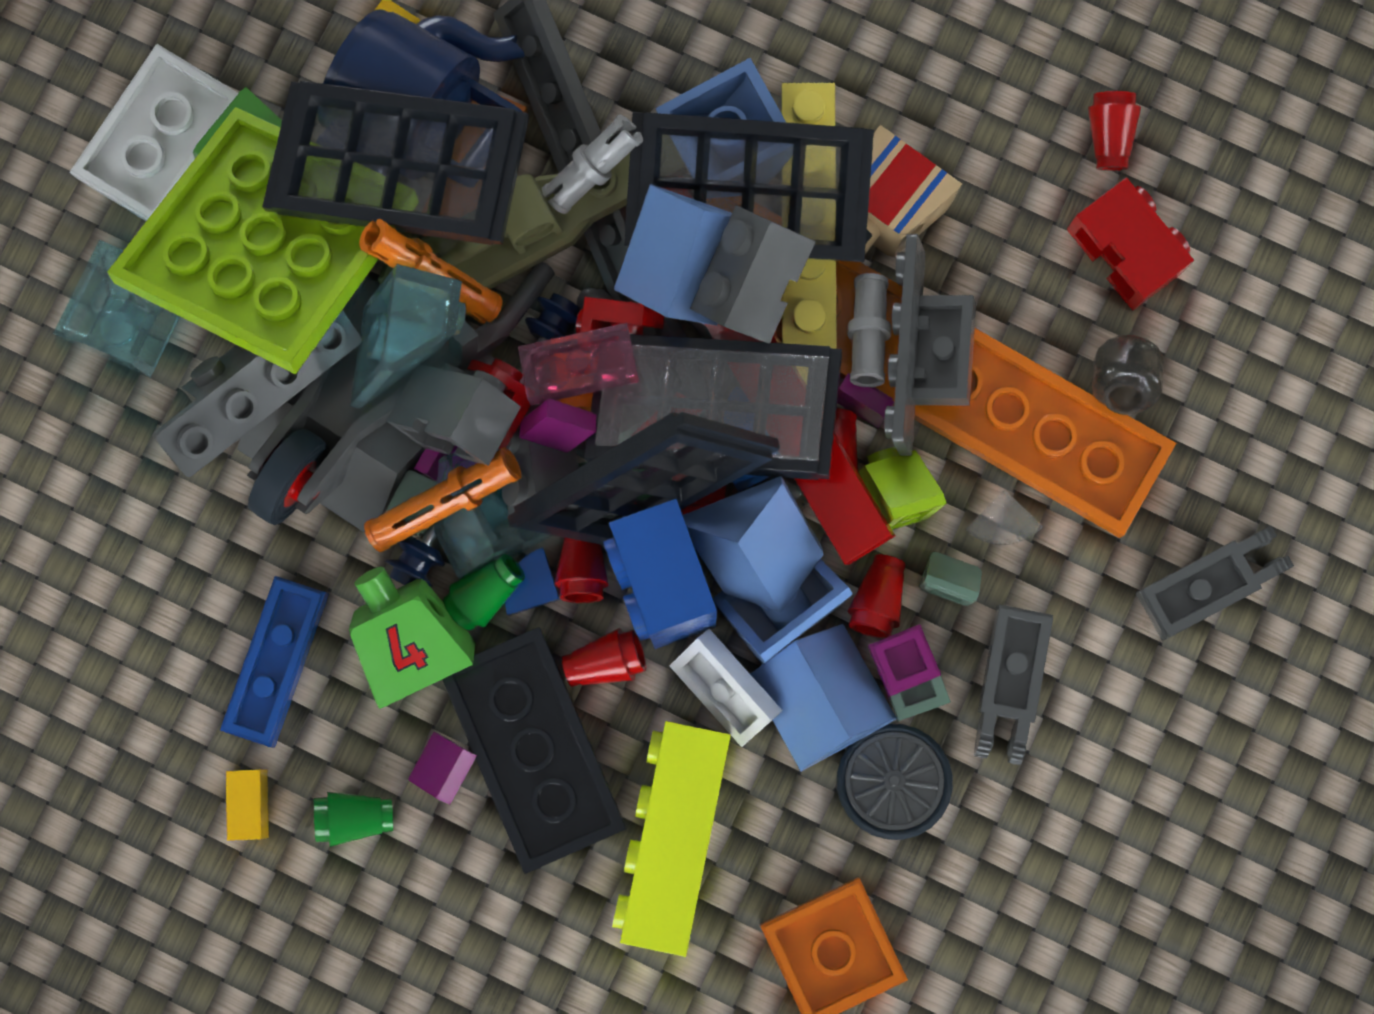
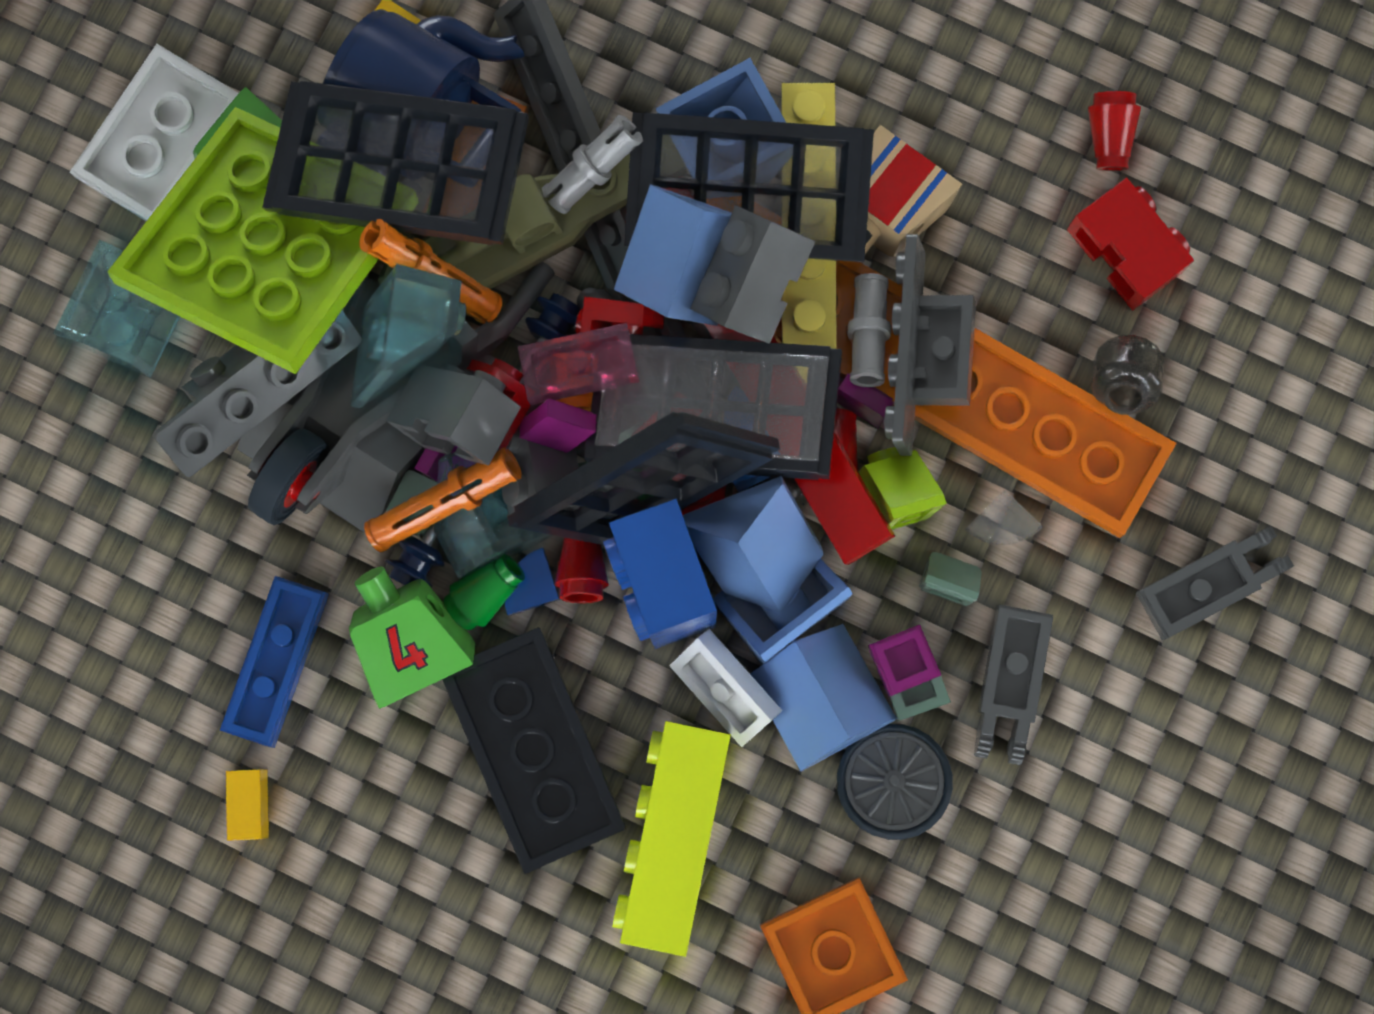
green cone [314,792,393,847] -> none
magenta tile [408,731,477,805] -> none
red cone [562,628,647,687] -> none
red cone [847,554,906,639] -> none

